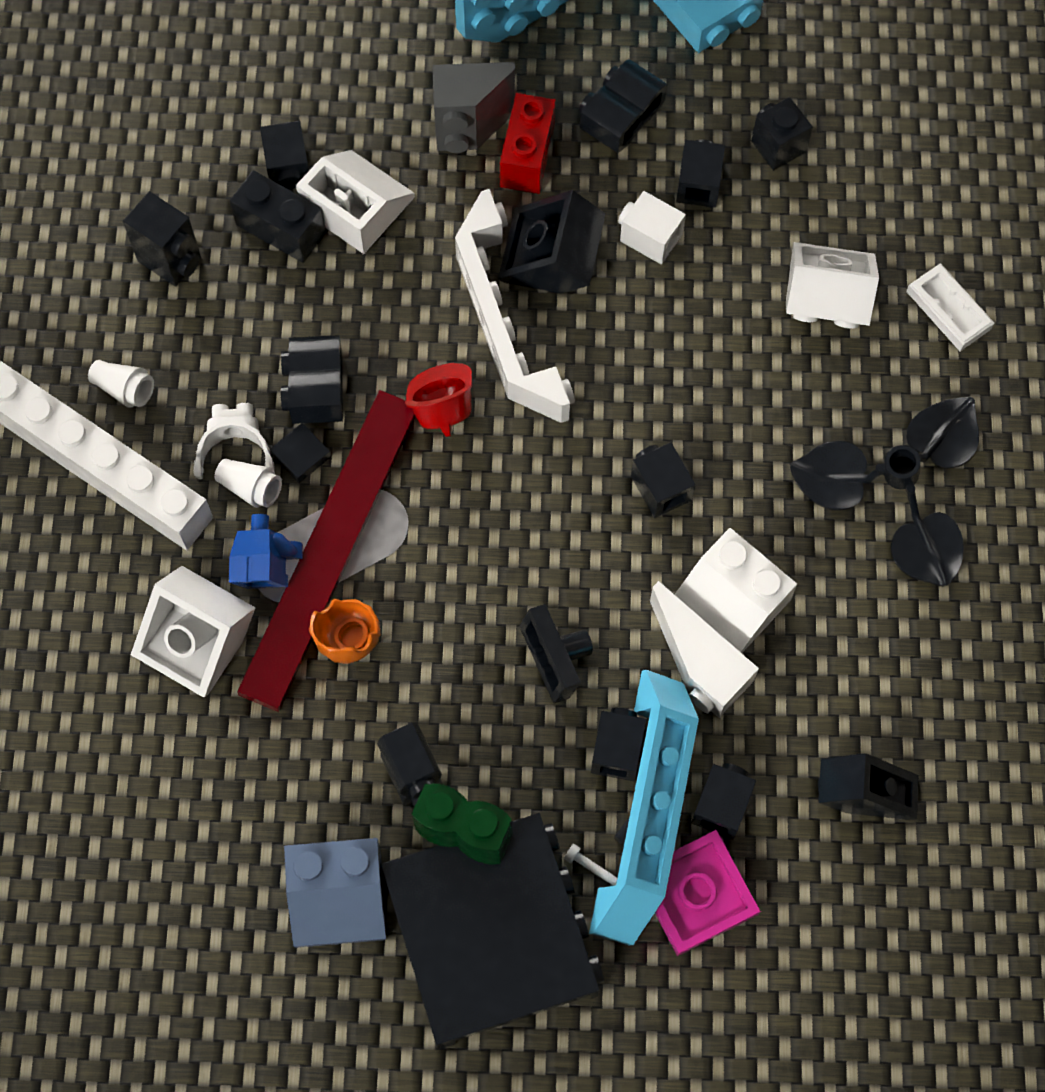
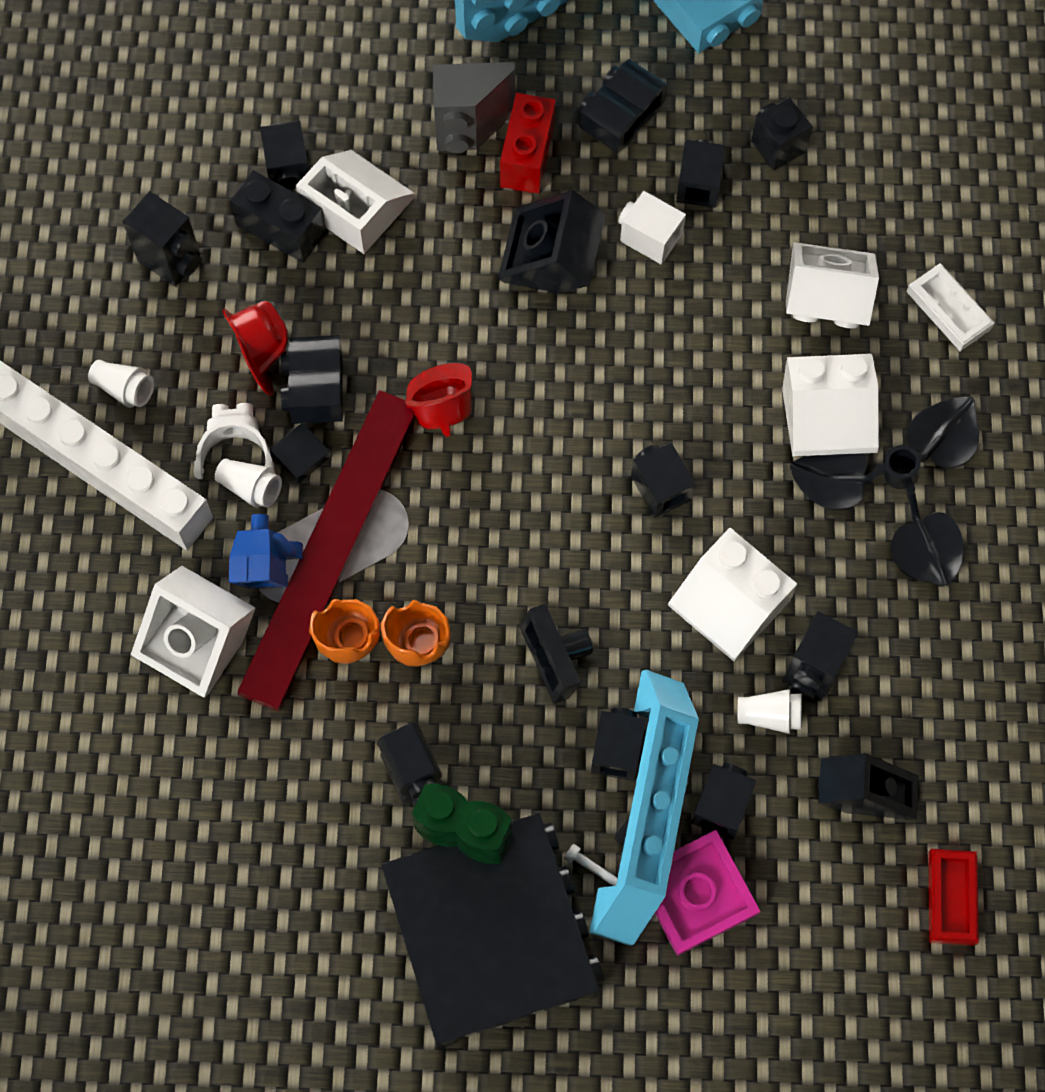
sand blue slope [284,838,386,948] -> none
white slope [455,189,575,423] -> none
white slope [650,581,759,718] -> none
none -> red piece [222,301,288,396]
none -> orange hair [380,600,452,666]
none -> white cone [738,689,802,734]
none -> white slope [782,354,879,456]
none -> black brick [782,611,858,703]
none -> red tile [928,849,979,946]

